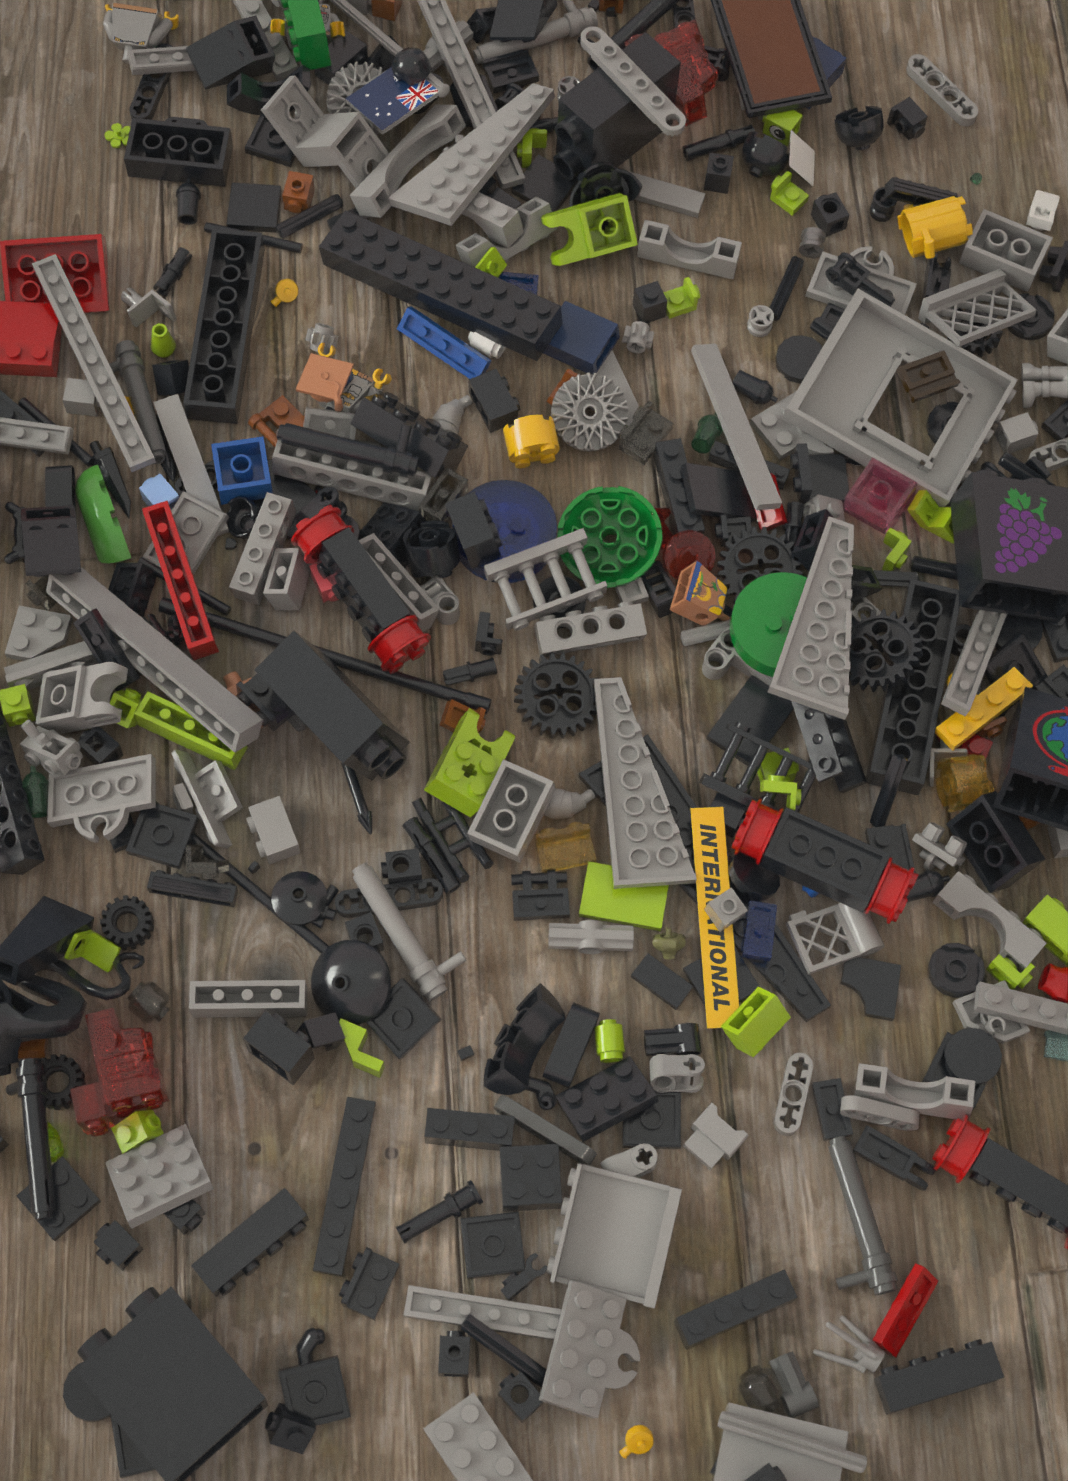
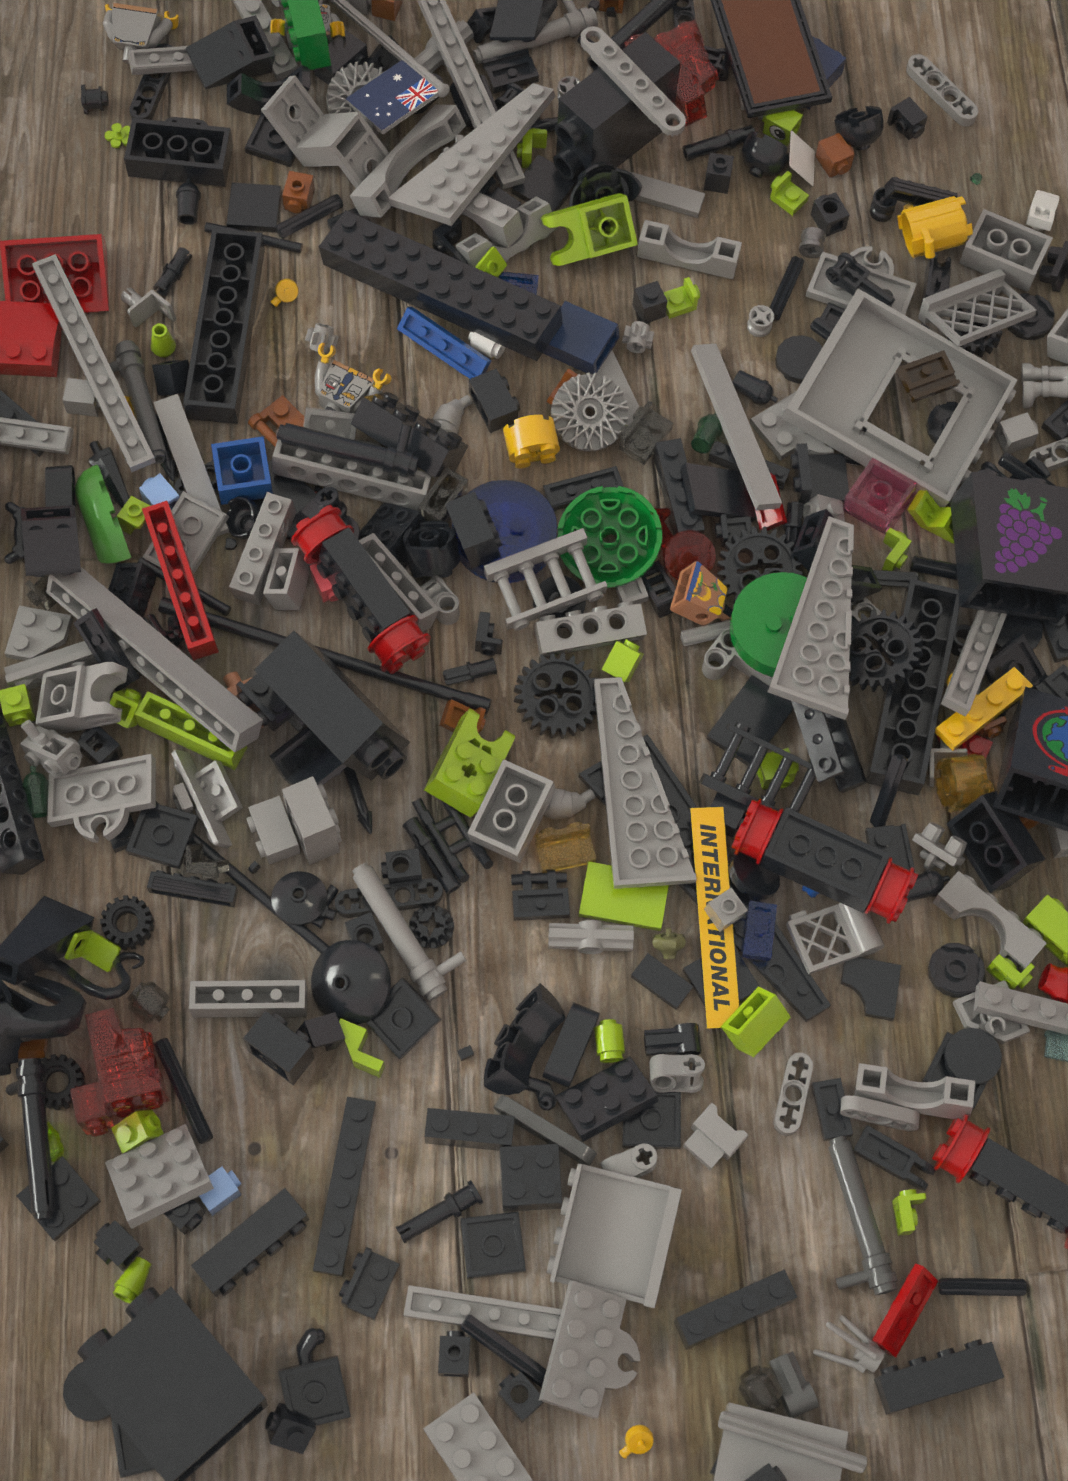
black bar [18,397,95,467] -> none
nougat hat [296,353,354,412] -> none
black hair [391,47,432,85] -> none
black plate [501,1253,547,1301] -> none
lime bracket [760,775,801,811] -> none
none -> black brick [81,84,109,114]
none -> lime cone [113,1257,151,1304]
none -> lime bracket [117,496,150,535]
none -> black axle [154,1038,213,1144]
none -> light blue brick [199,1166,241,1216]
none -> black bracket [269,726,347,785]
none -> light grey brick [282,777,342,865]
none -> black gear [409,904,454,948]
none -> black bracket [432,218,468,264]
none -> black tile [543,466,624,512]
none -> lime brick [601,639,644,682]
none -> dark orange brick [815,133,854,178]
none -> lime bracket [892,1189,927,1236]
none -> black axle [938,1278,1027,1296]

